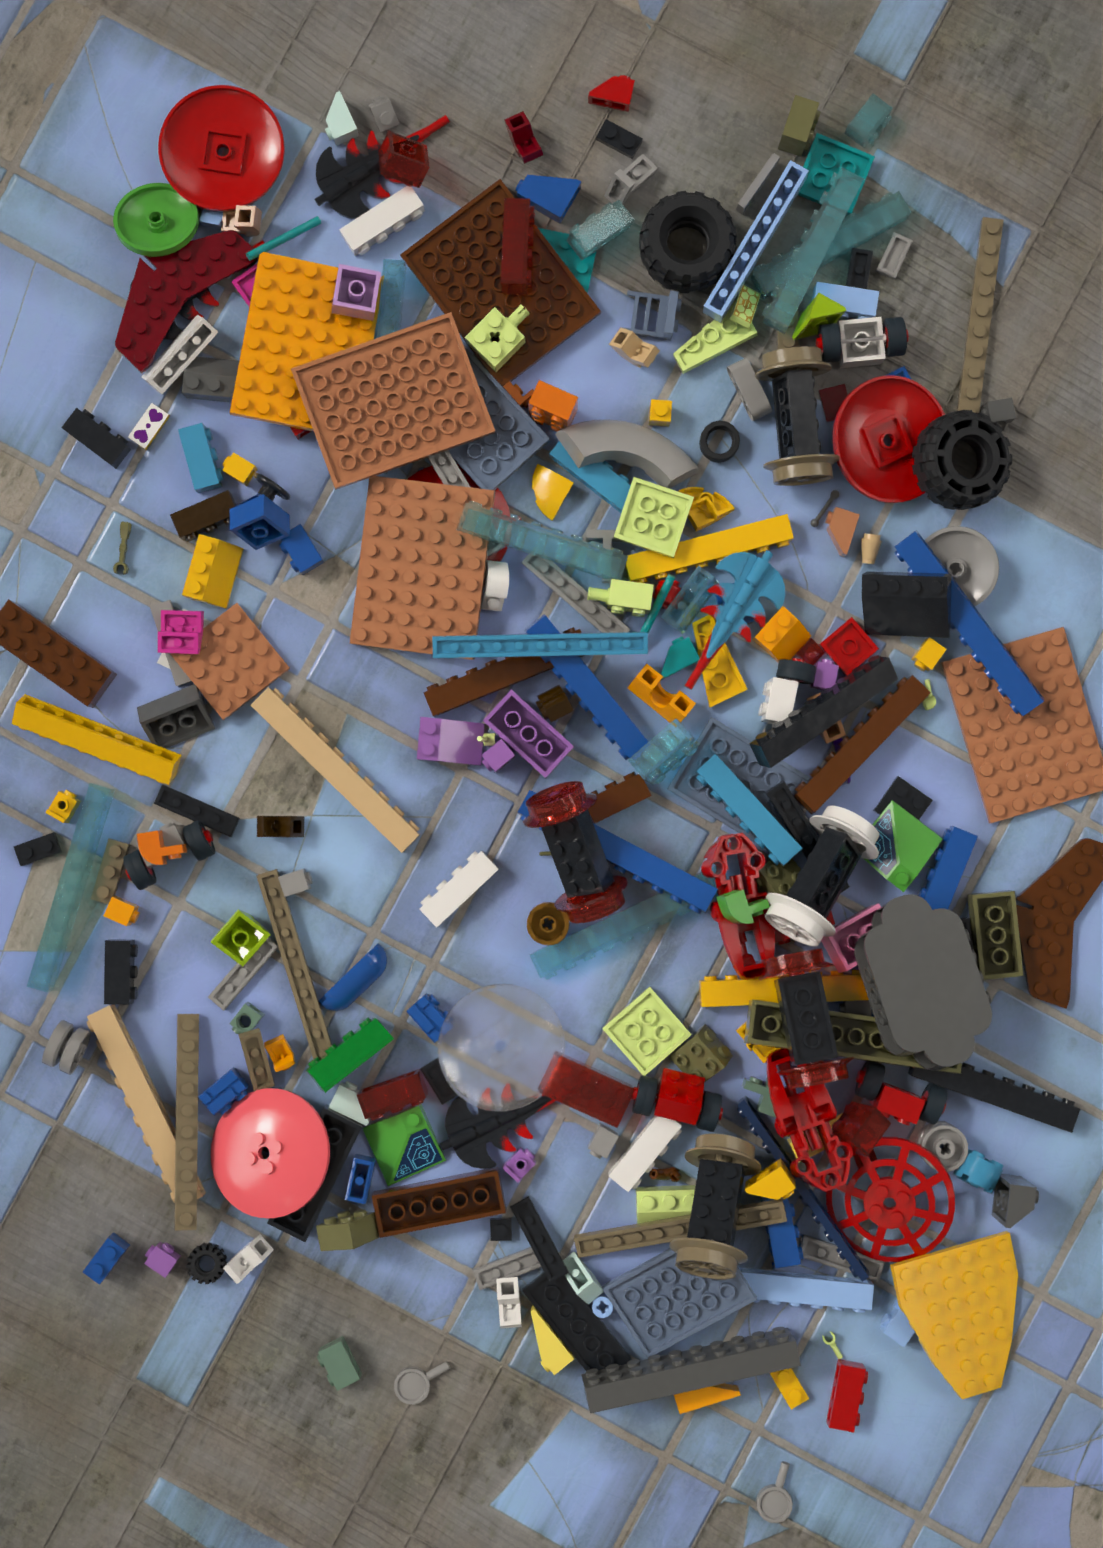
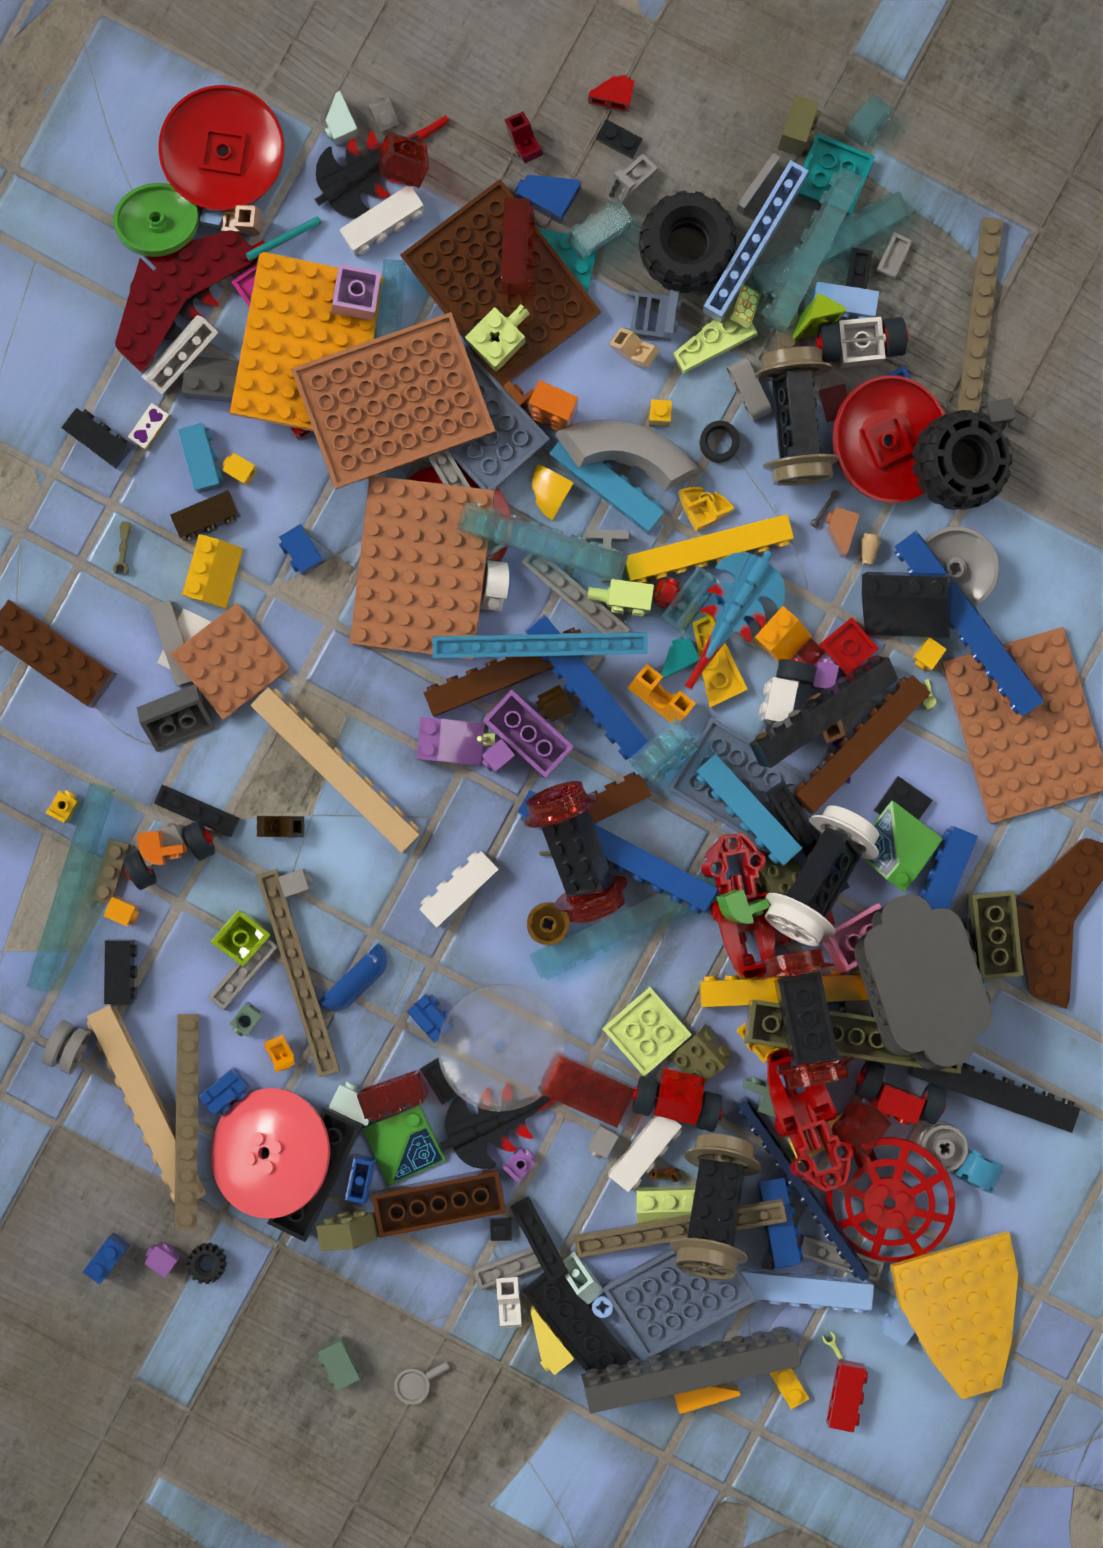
yellow brick [11,694,182,785] -> none
black plate [13,832,62,866] -> none
dark pink slope [158,610,204,654] -> none
white brick [223,1234,274,1284] -> none
blue piece [230,473,290,550] -> none
dark tan plate [238,1028,275,1092] -> none
green slope [306,1017,394,1093] -> none
yellowish green plate [613,477,694,558] -> none
teal bar [640,574,676,633] -> none
yellow slope [745,1158,796,1200] -> none
light grey piece [756,1461,793,1523] -> none
dark grey slope [991,1174,1039,1228] -> none

